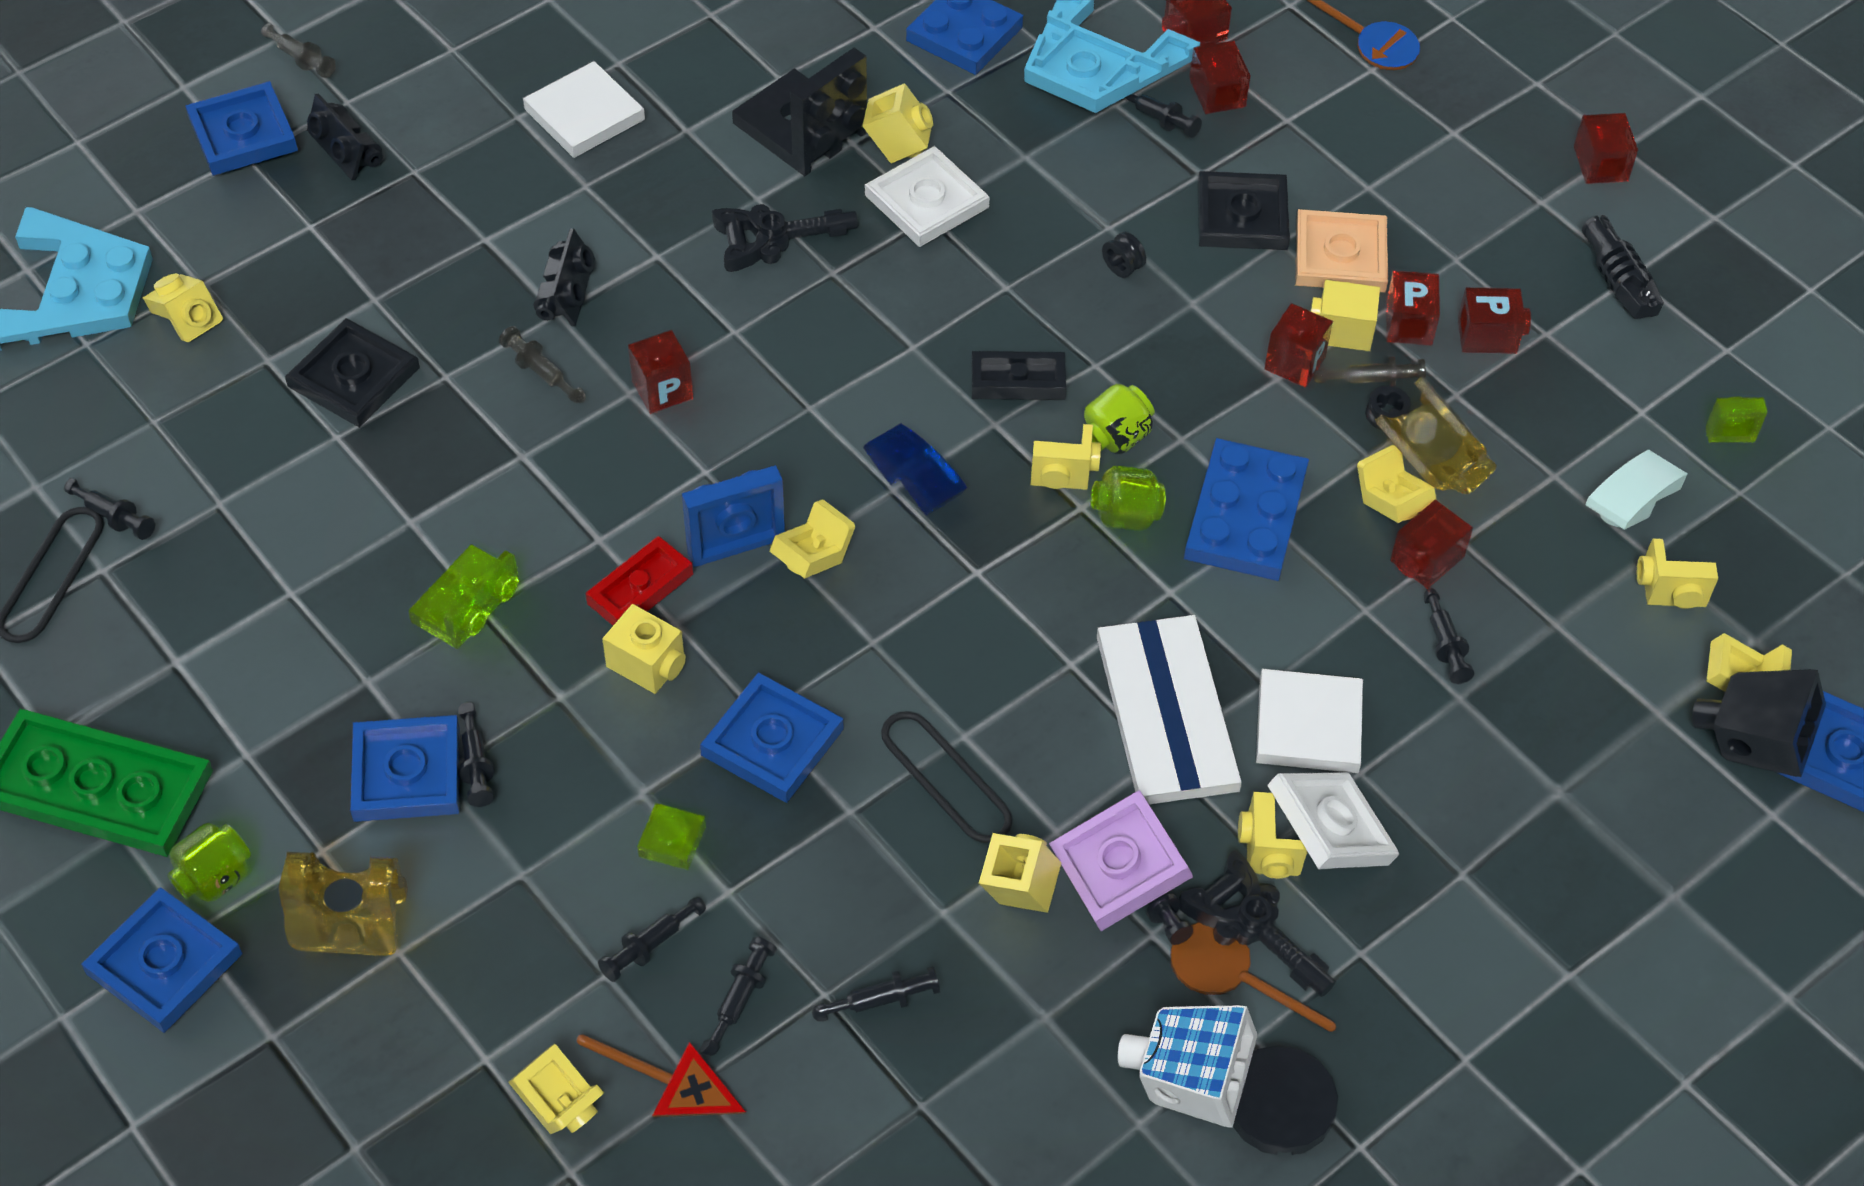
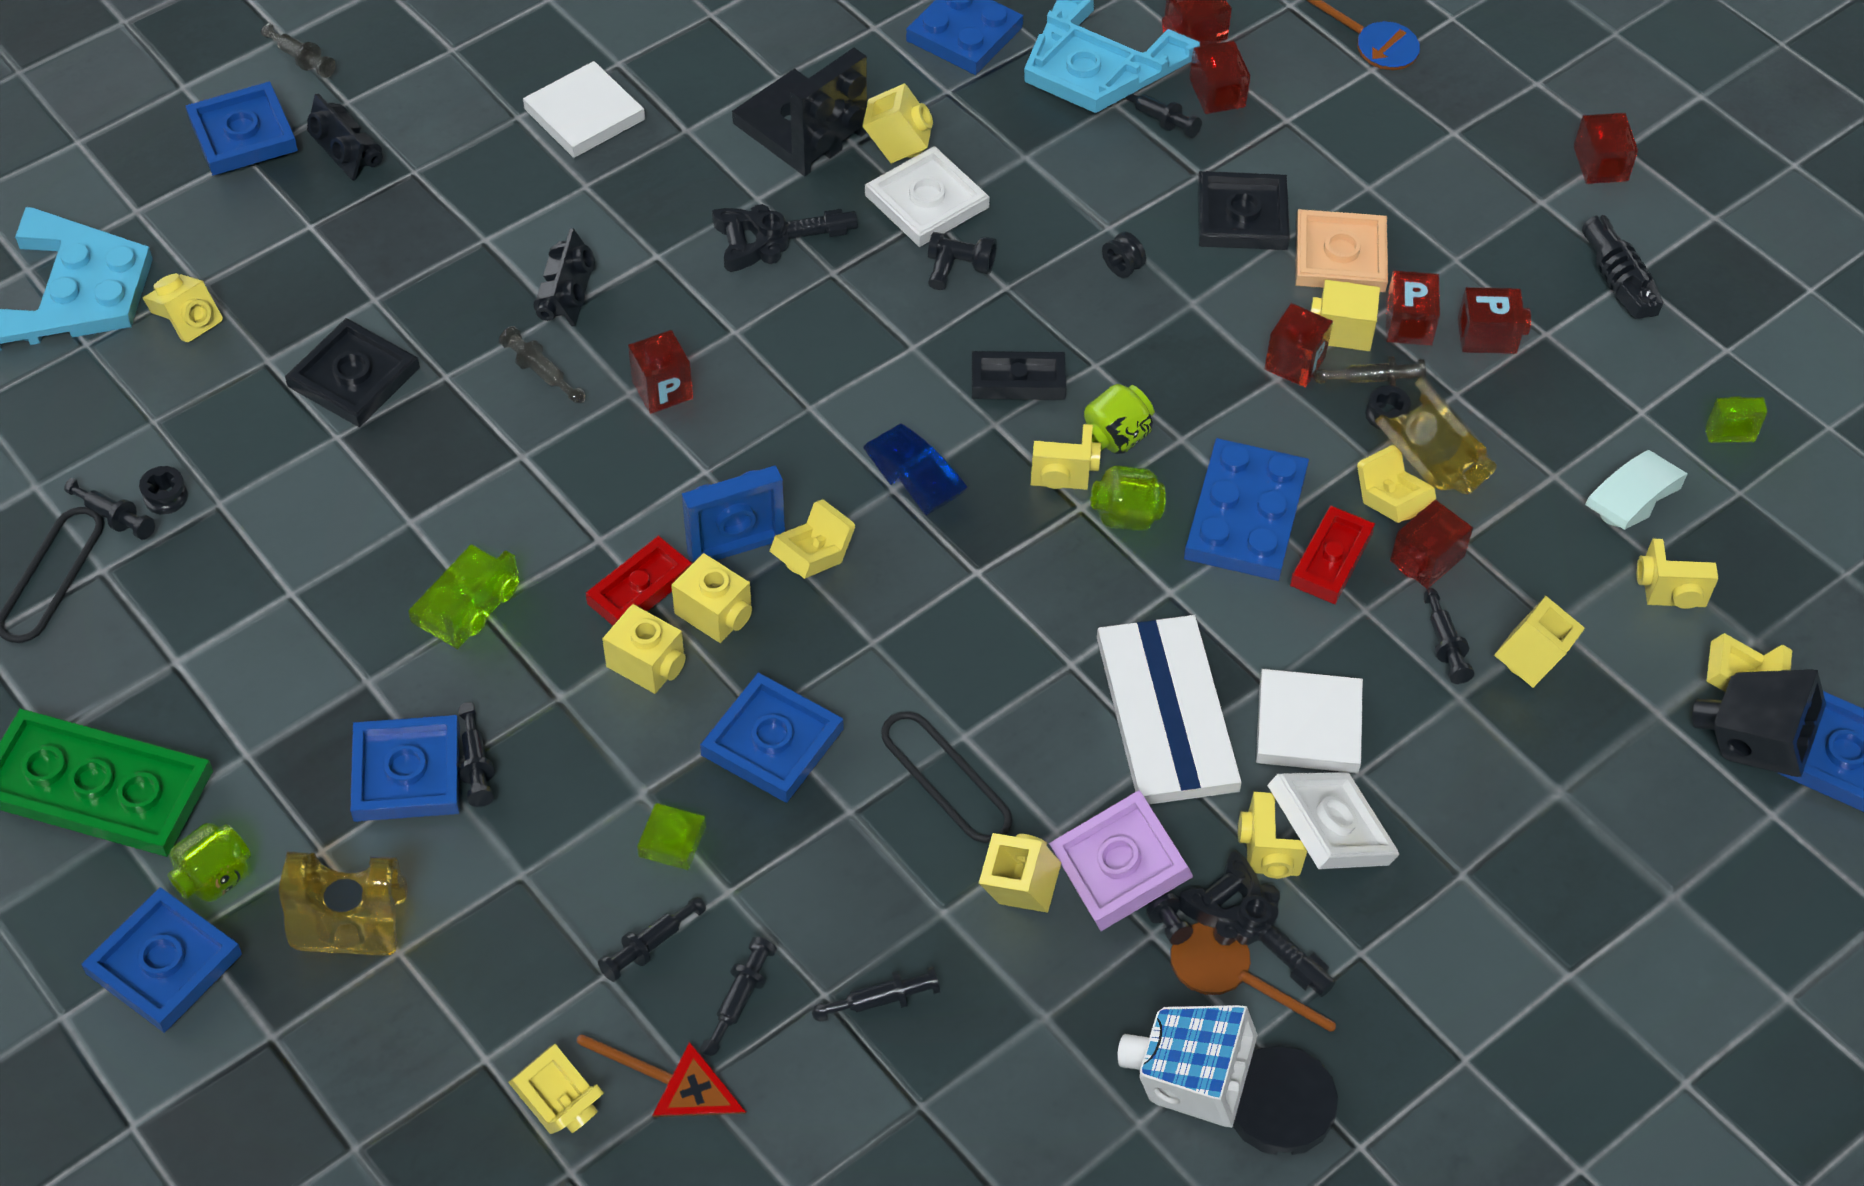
none -> black bush [139,466,188,515]
none -> light yellow brick [672,553,752,643]
none -> black piece [928,232,997,290]
none -> red plate [1290,505,1375,605]
none -> light yellow brick [1494,596,1585,688]

